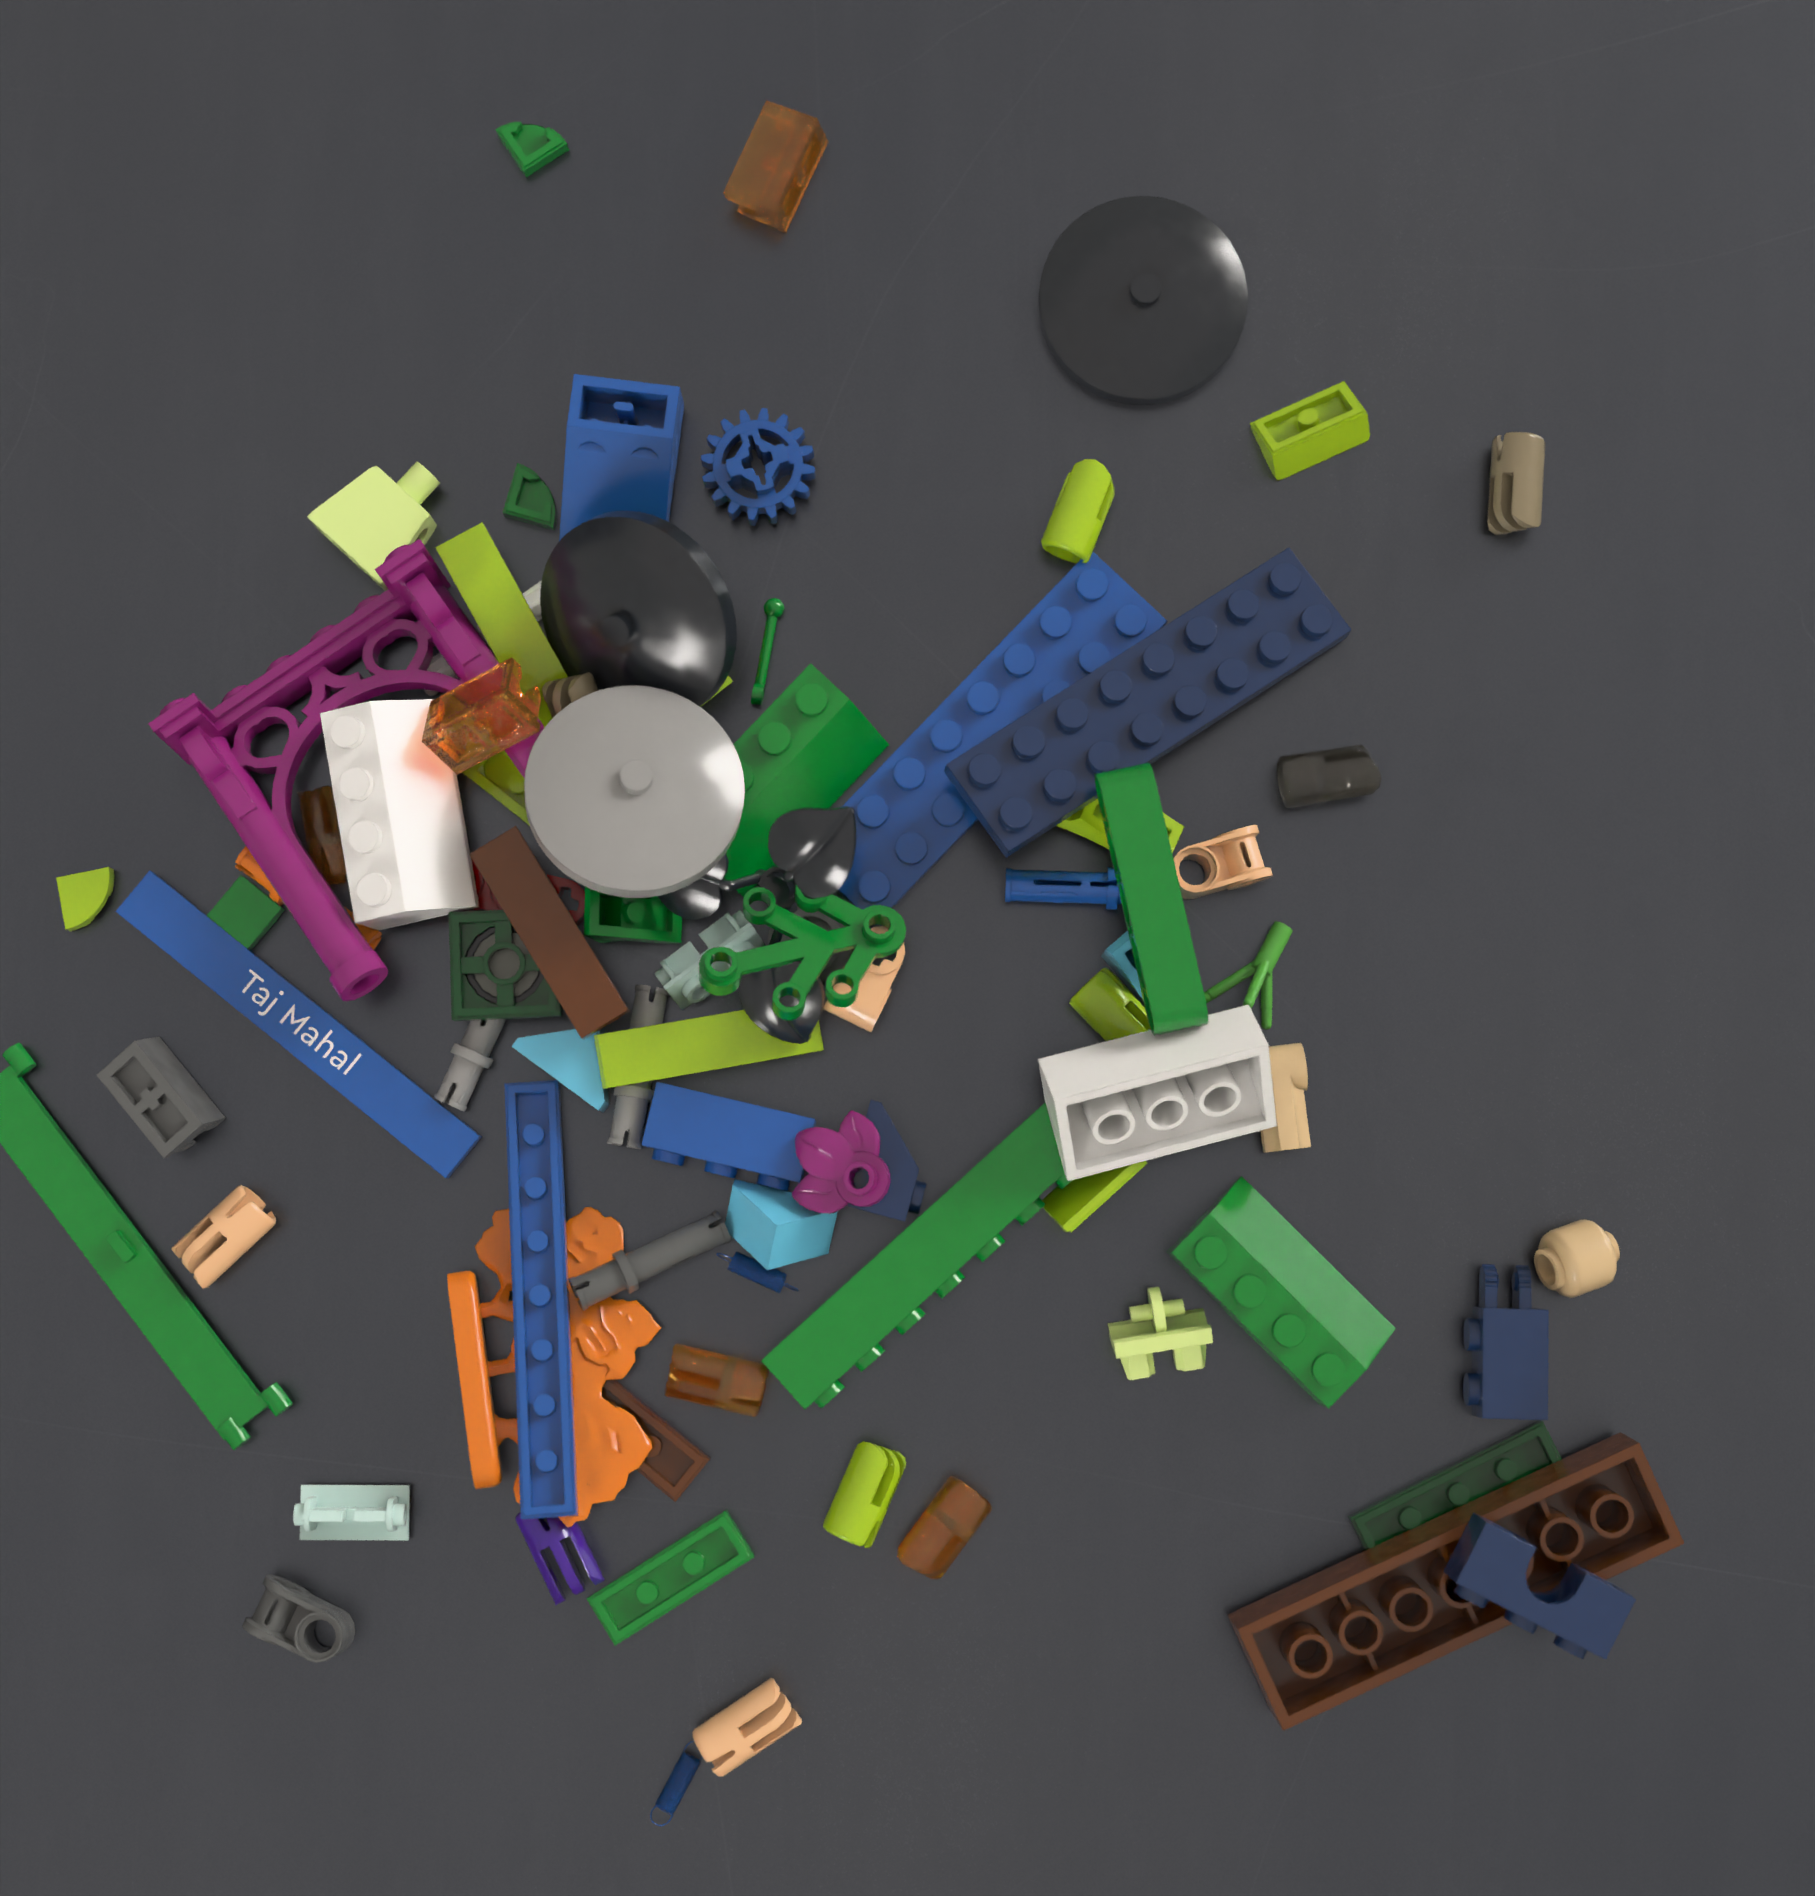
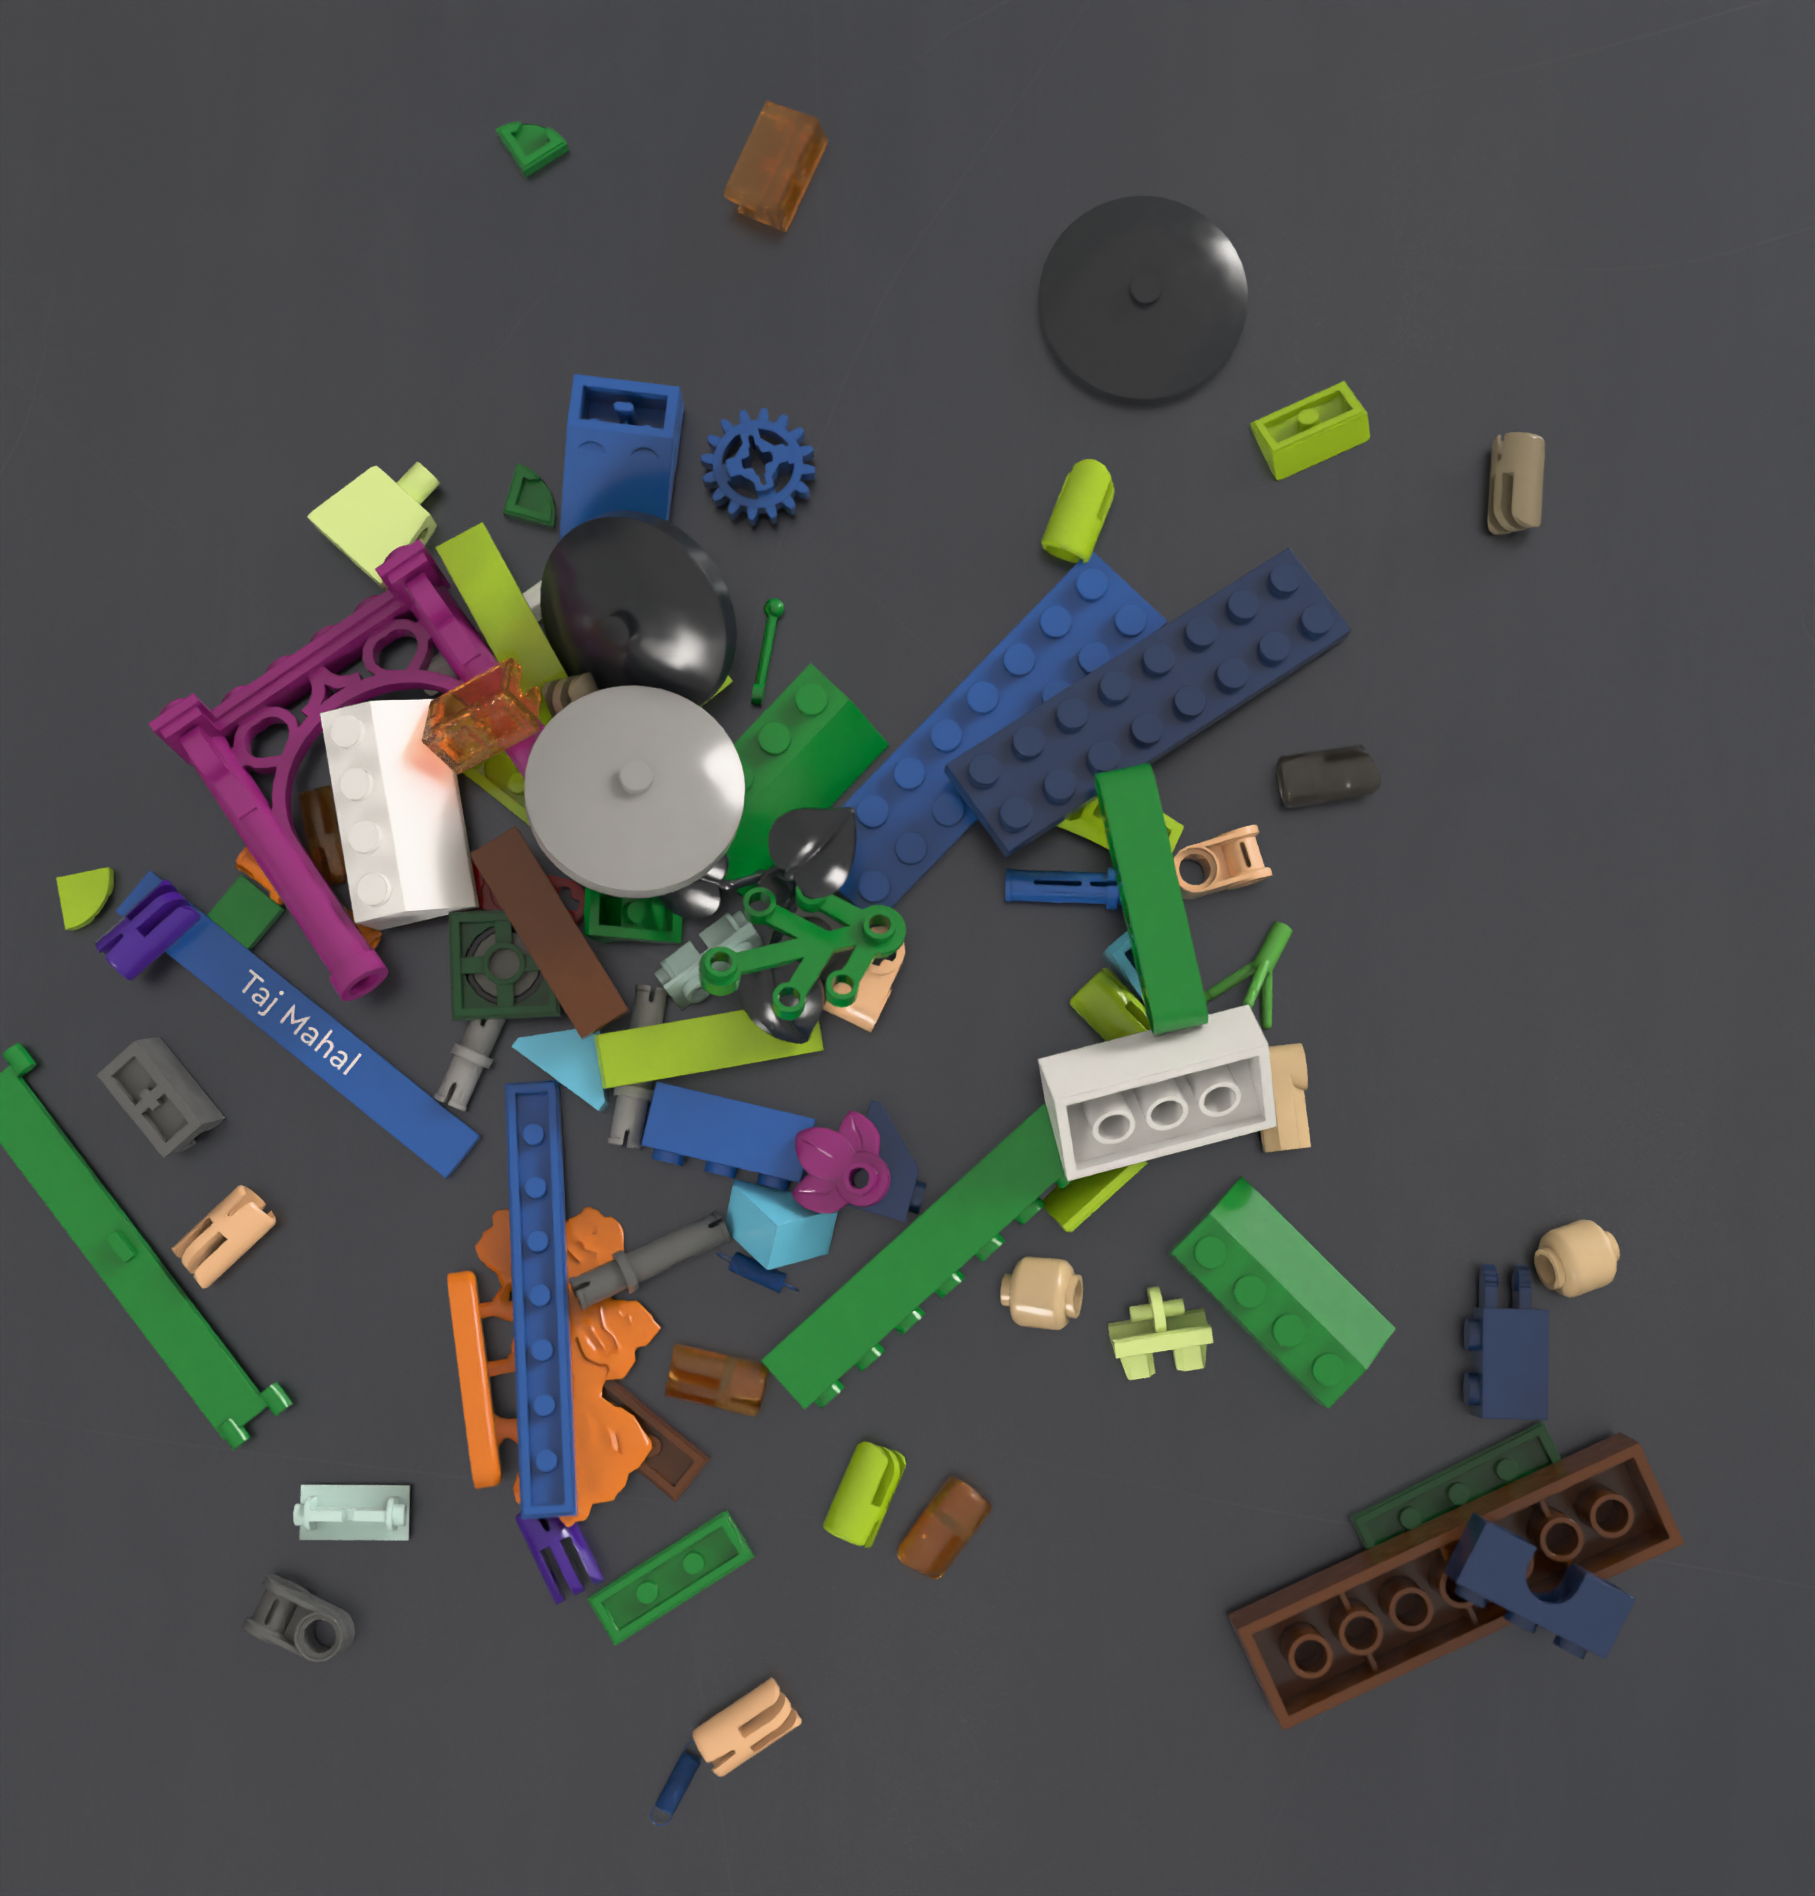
none -> dark purple arm [95,879,201,981]
none -> tan head [1000,1256,1083,1330]

